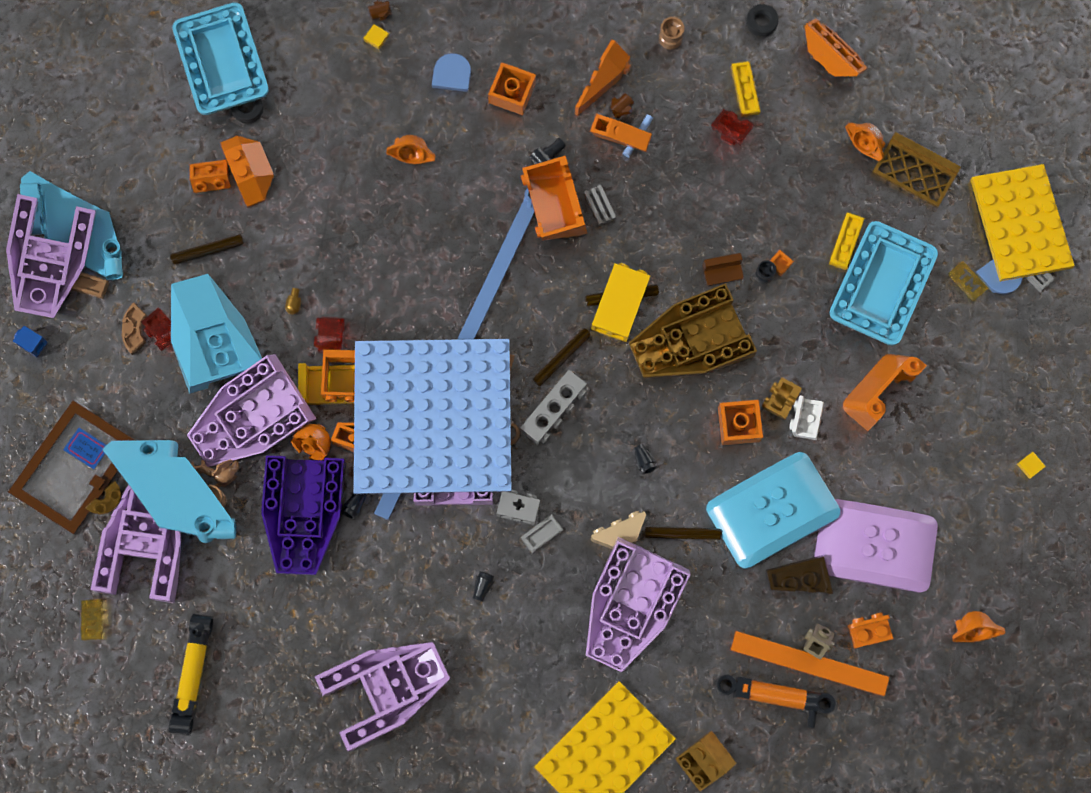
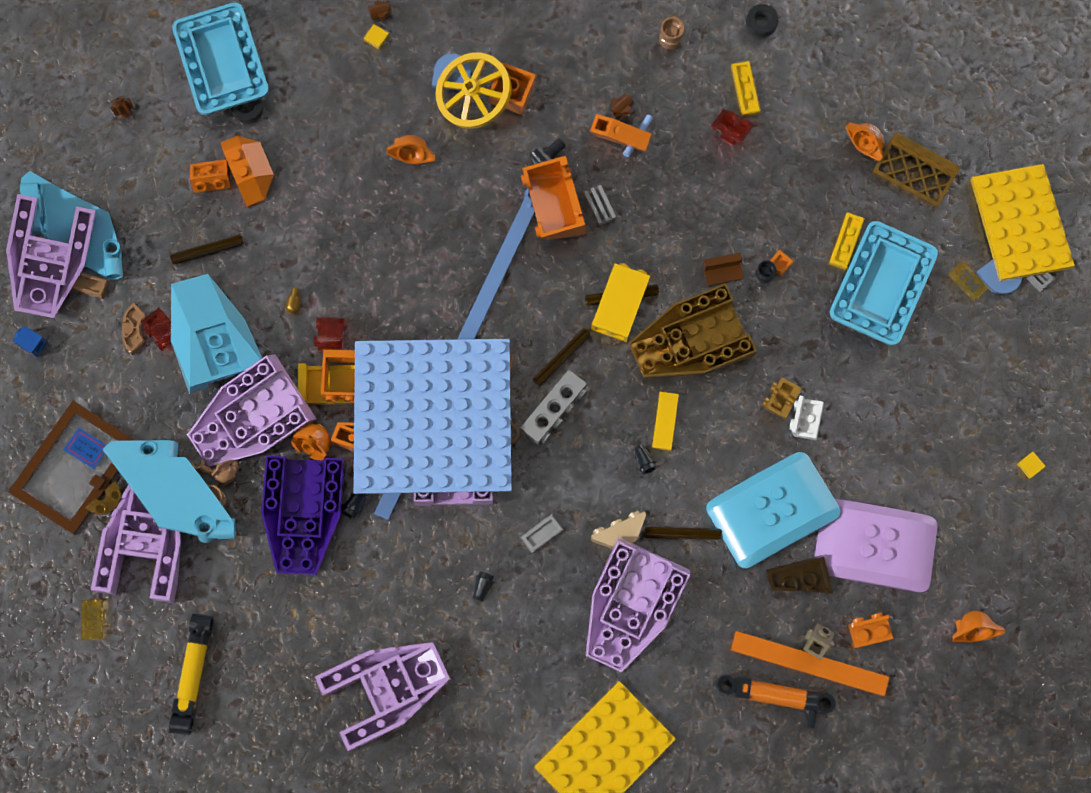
light grey brick [497,490,540,525] -> none
orange wedge [575,39,631,115] -> none
pearl gold slope [675,730,736,791] -> none
orange brick [718,400,763,445] -> none
orange wedge [805,18,867,76] -> none
orange windscreen [843,354,927,431] -> none
none -> reddish brown gear [110,96,134,119]
none -> yellow wheel [436,53,511,129]
none -> yellow tile [652,391,679,451]

